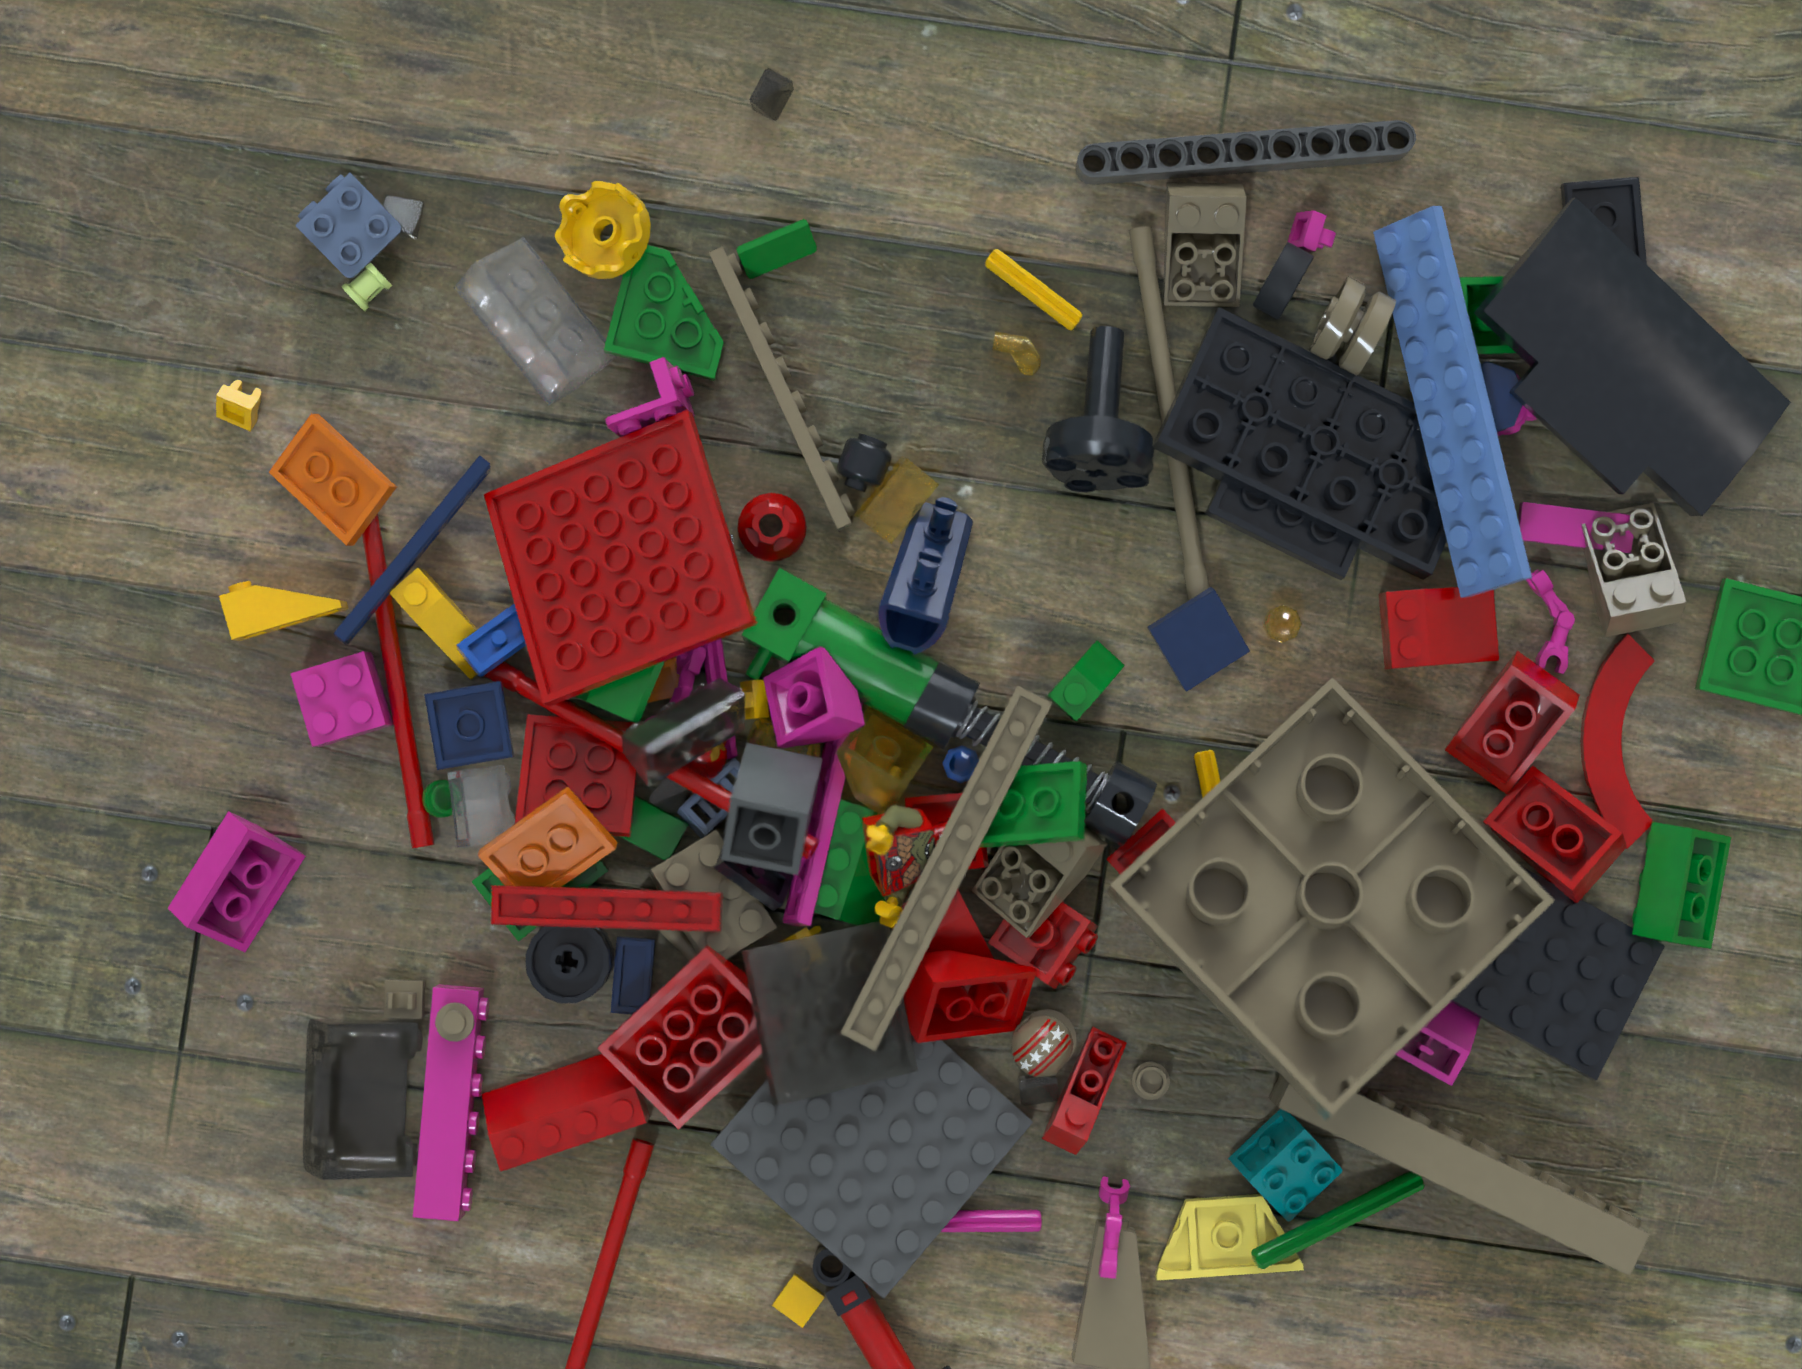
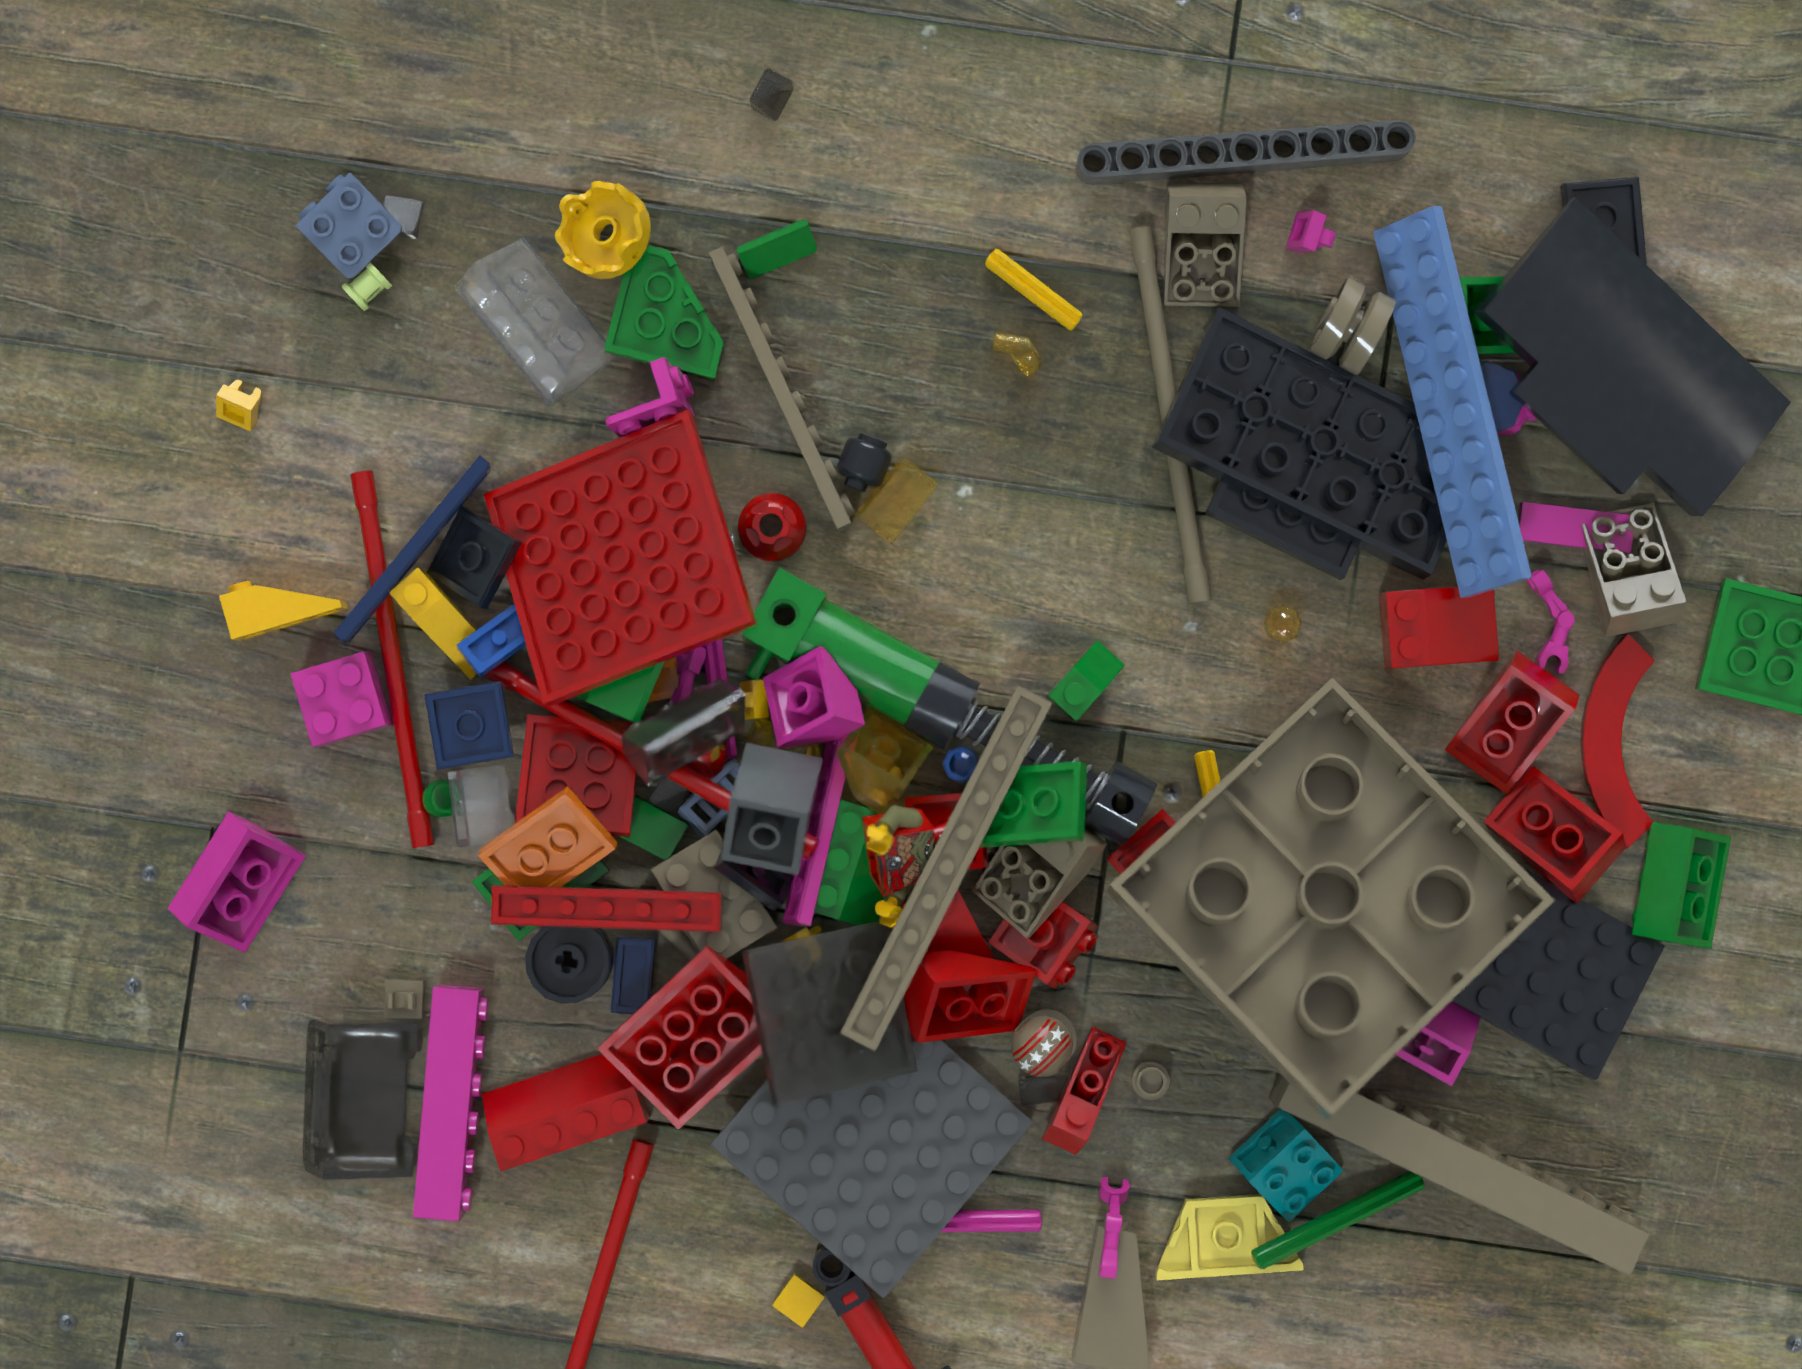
orange plate [269,413,397,546] -> none
dark tan plate [435,1002,475,1042] -> none
dark blue piece [878,497,973,655] -> none
black piece [1042,326,1154,493] -> none
dark blue tile [1147,587,1250,692] -> none
black tyre [1253,242,1314,320] -> none
none -> black tile [427,506,522,609]

